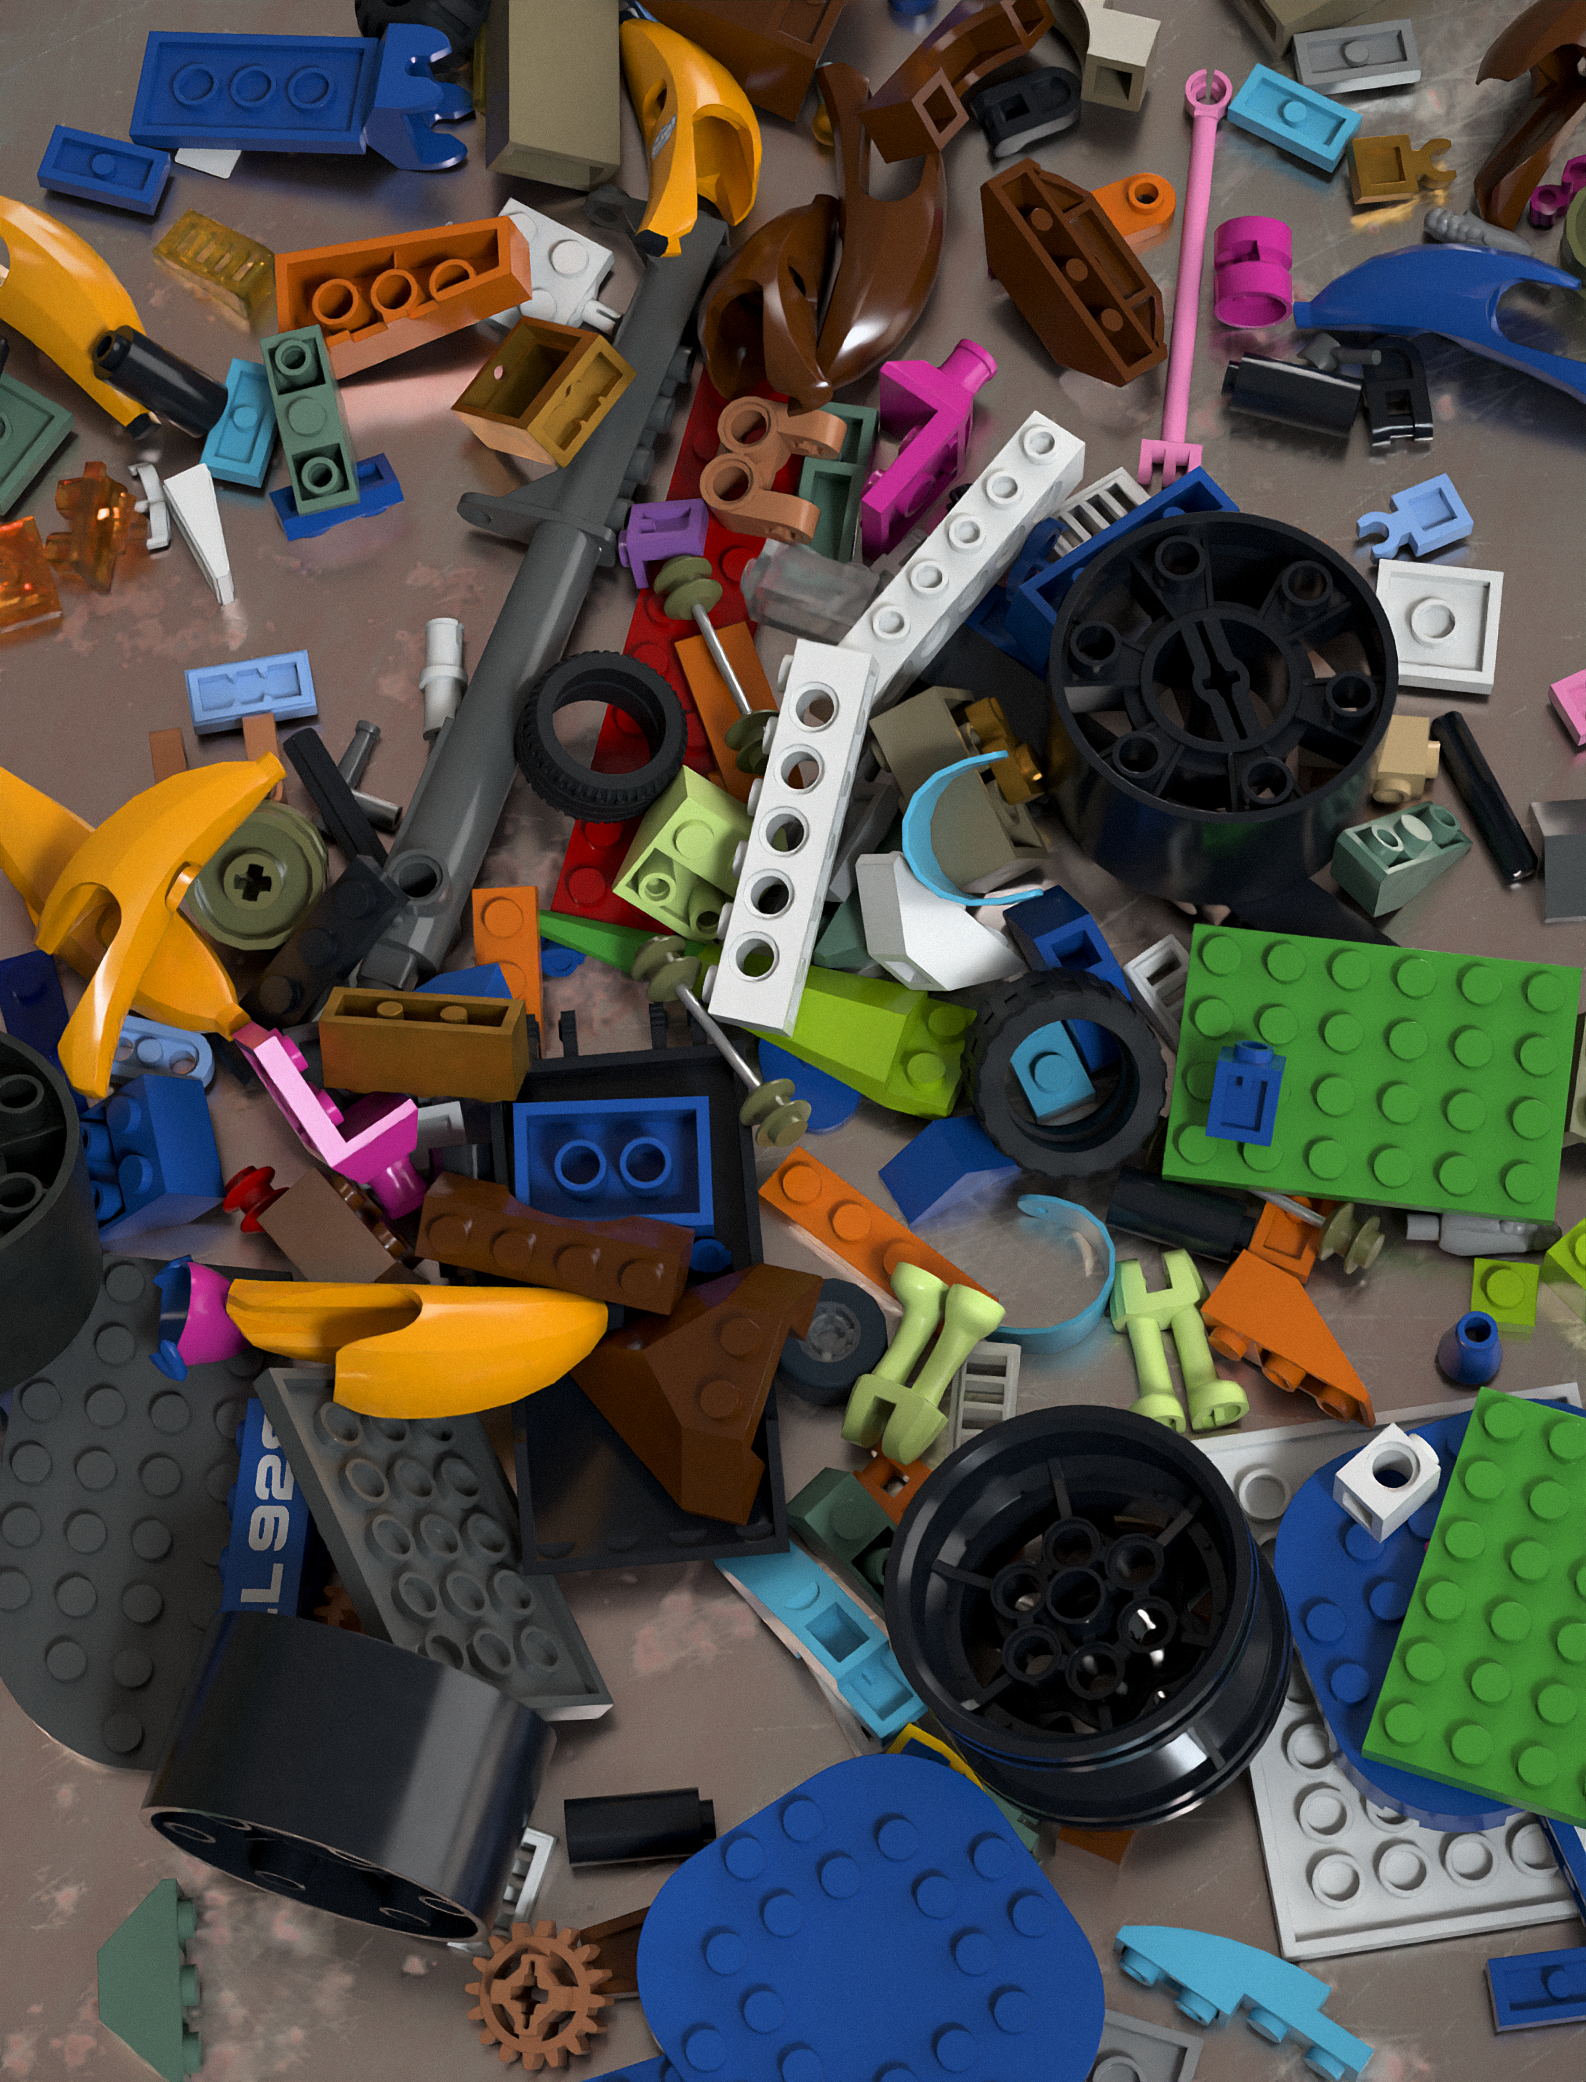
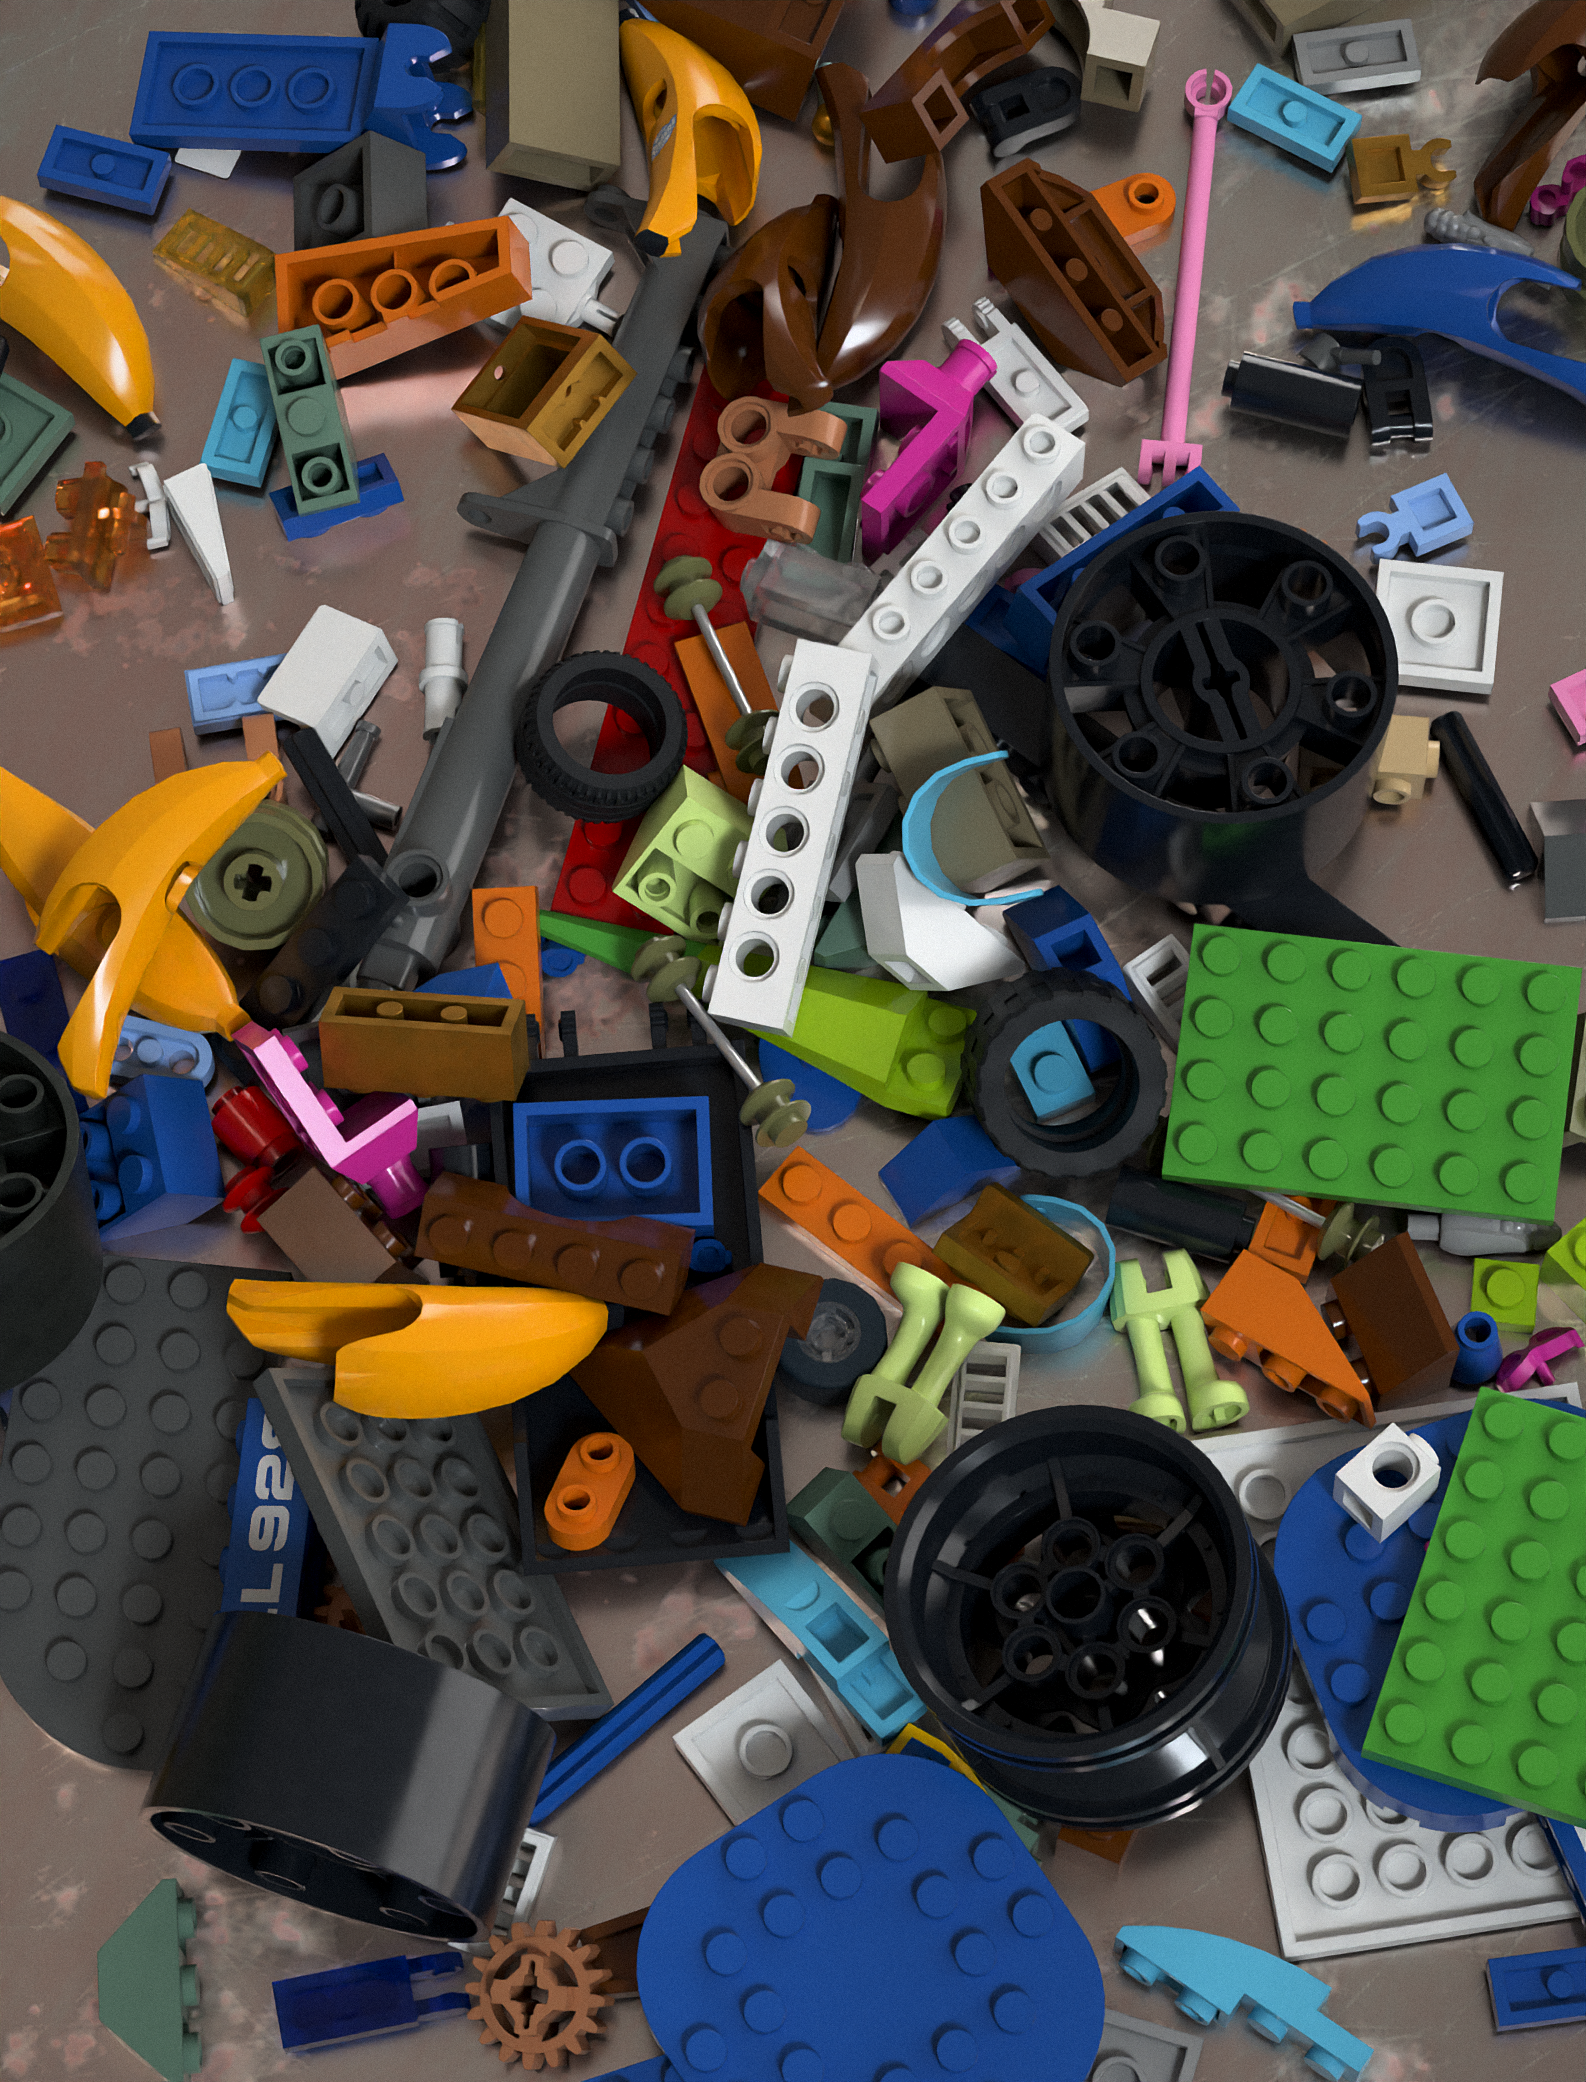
black brick [92,325,228,438] -> none
hat [148,1254,253,1382] -> none
black brick [564,1787,717,1867] -> none
medium lavender bracket [619,498,709,589] -> none
pearl gold plate [965,697,1046,806] -> none
blue piece [1006,517,1070,602] -> none
blue bracket [1205,1040,1286,1147] -> none
dark pink wheel [1214,216,1292,329] -> none
sand green slope [1330,800,1473,918] -> none
none -> red brick [211,1086,304,1179]
none -> white panel [257,605,398,759]
none -> clear blue hinge [272,1951,471,2054]
none -> dark grey slope [293,130,428,251]
none -> blue axle [528,1633,725,1827]
none -> orange plate [544,1432,636,1551]
none -> white plate [672,1659,855,1826]
none -> pearl gold bracket [932,1181,1094,1328]
none -> white hinge [940,297,1089,433]
none -> reddish brown slope [1320,1231,1460,1413]
none -> dark pink piece [1495,1327,1585,1393]

